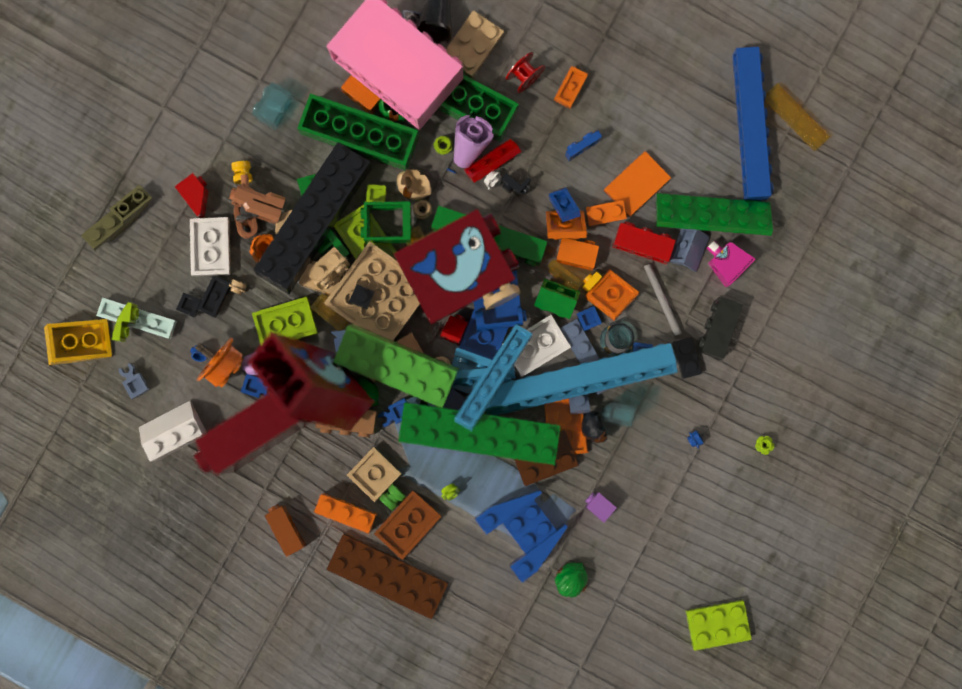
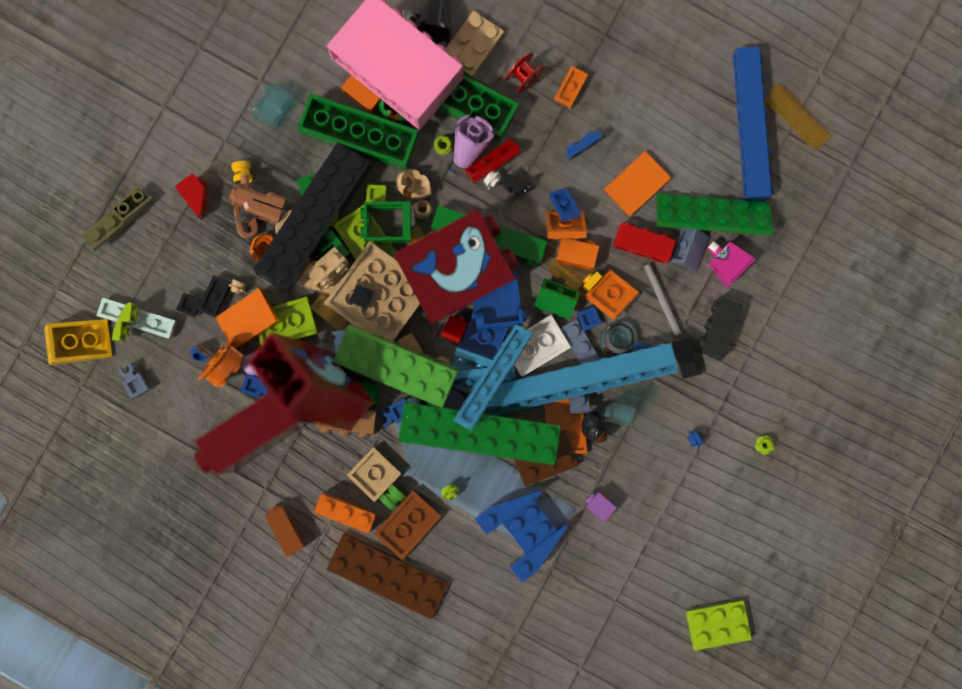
white slope [139,401,207,462] -> none
white plate [190,217,231,276] -> none
tan tile [482,283,521,310] -> none
green hair [555,562,588,598] -> none
orange plate [586,200,627,226] -> none
none -> orange tile [216,288,279,349]

